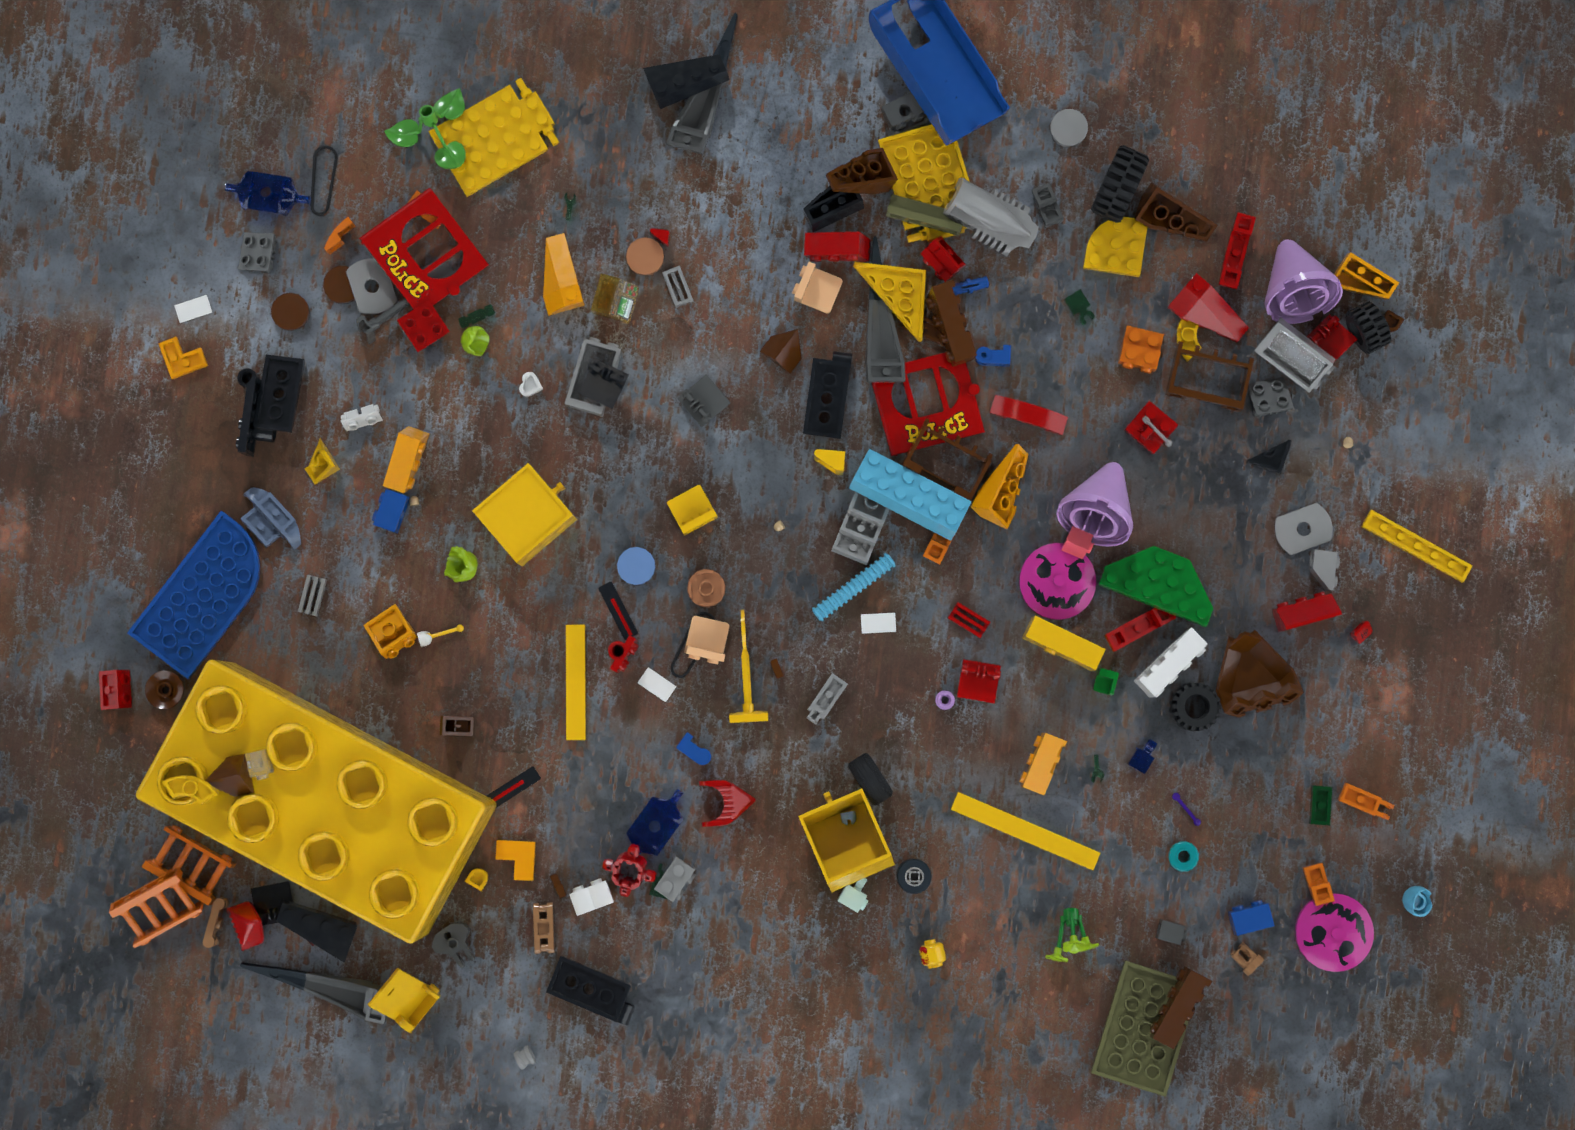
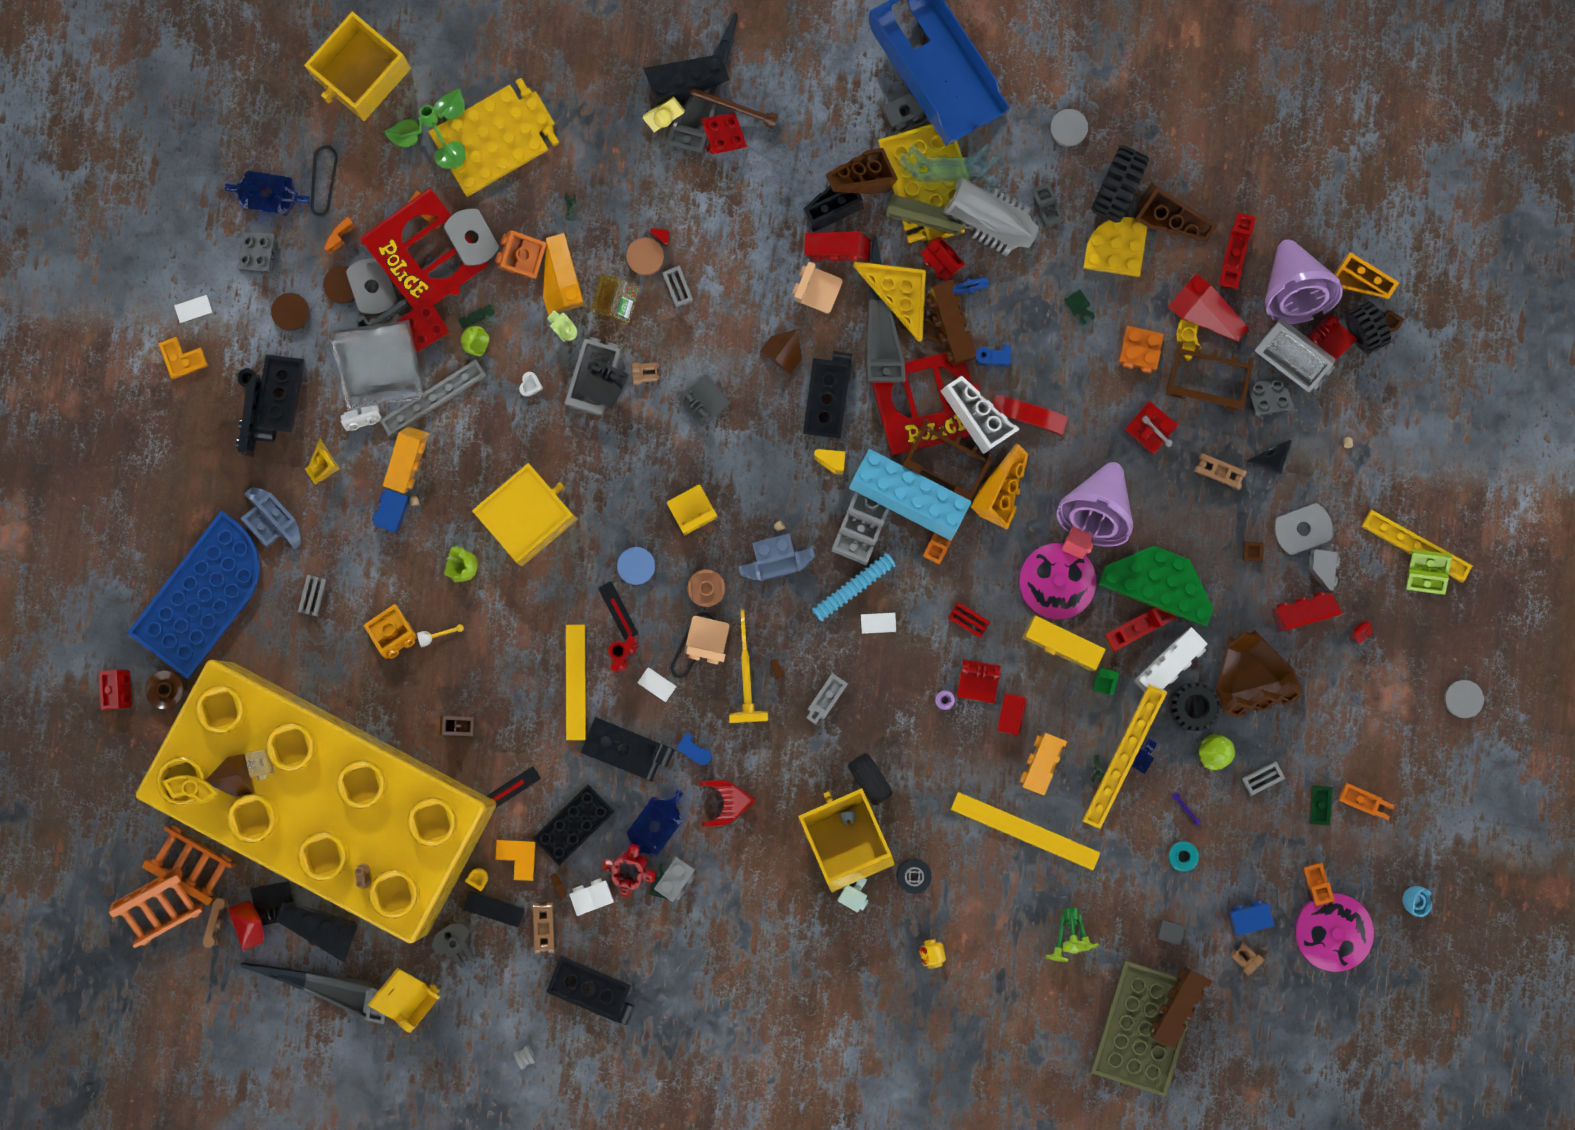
none -> yellow piece [304,11,411,121]
none -> clear tile [331,320,424,410]
none -> medium nougat piece [355,864,371,889]
none -> light grey tile [379,359,487,437]
none -> light grey piece [443,209,499,266]
none -> black tile [463,891,525,928]
none -> orange plate [495,230,547,279]
none -> black tile [532,784,615,866]
none -> yellowish green hips [547,310,578,342]
none -> black hinge [581,717,675,781]
none -> medium nougat piece [631,362,660,385]
none -> light yellow tile [643,96,685,132]
none -> reddish brown piece [690,88,778,129]
none -> red hinge [701,112,747,155]
none -> sand blue plate [738,534,815,581]
none -> clear light blue piece [899,144,1001,182]
none -> white wedge [941,376,1020,454]
none -> red hinge [997,693,1028,736]
none -> yellow tile [1083,684,1167,829]
none -> medium nougat plate [1194,454,1247,490]
none -> lime hair [1199,734,1235,771]
none -> light grey tile [1241,761,1285,796]
none -> reddish brown tile [1243,541,1264,562]
none -> lime slope [1406,549,1452,595]
none -> light grey tile [1444,680,1484,718]

